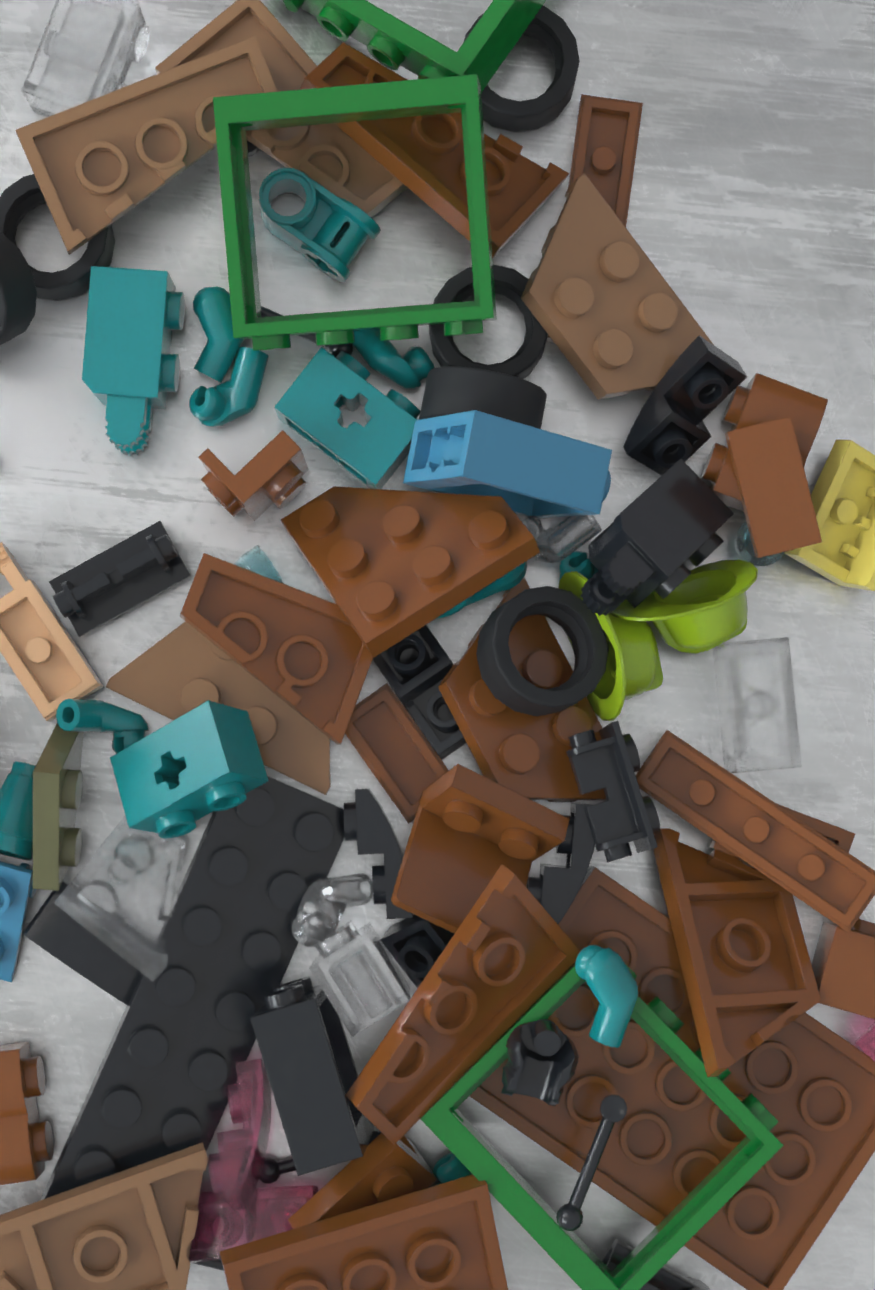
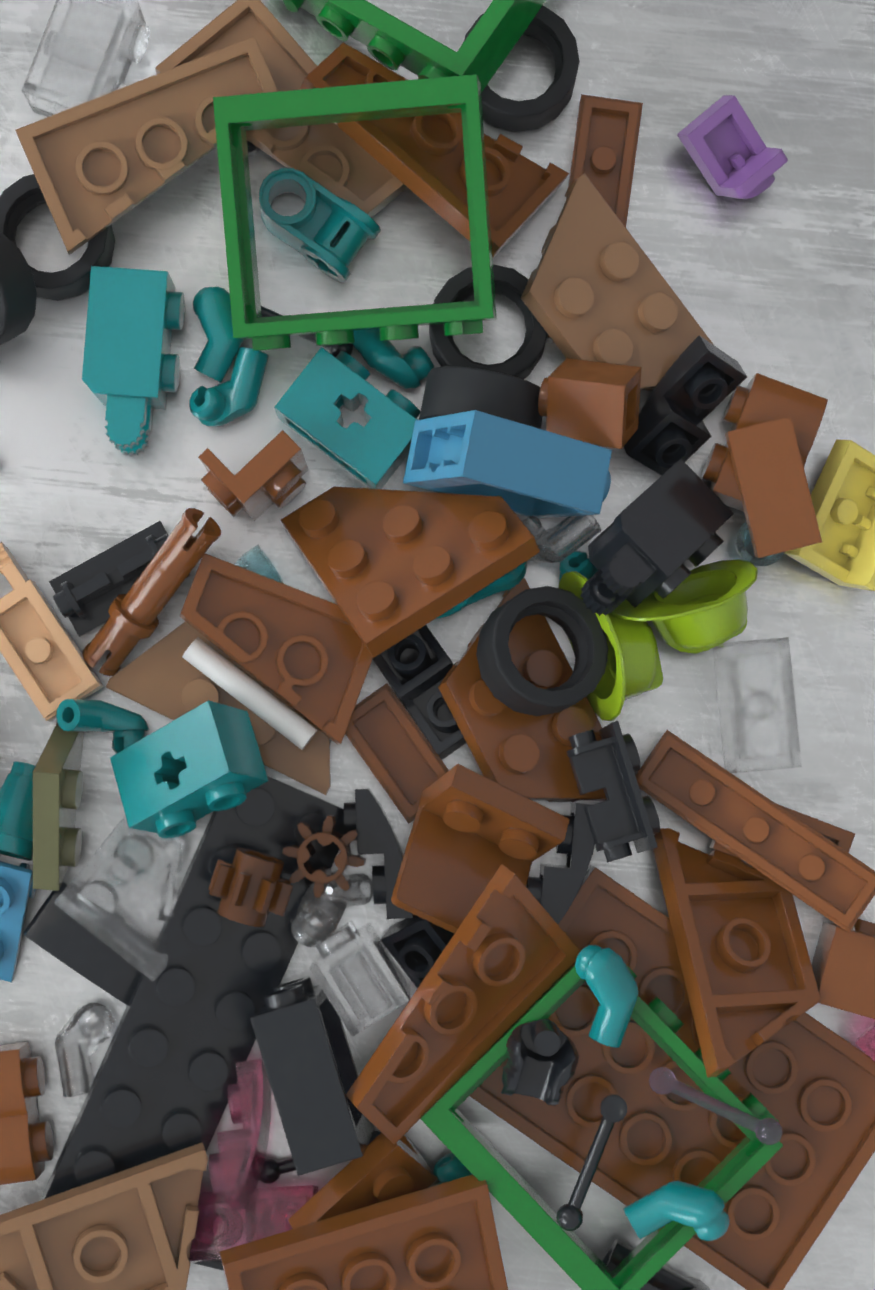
none -> clear arm [55,1003,116,1097]
none -> dark orange pin [82,508,221,676]
none -> white piece [182,637,318,750]
none -> reddish brown gear [209,848,294,927]
none -> reddish brown gear [282,814,366,898]
none -> dark orange brick [538,358,642,449]
none -> teal arm [623,1181,730,1241]
none -> clear purple hinge [649,1067,783,1145]
none -> medium lavender bracket [677,95,788,199]

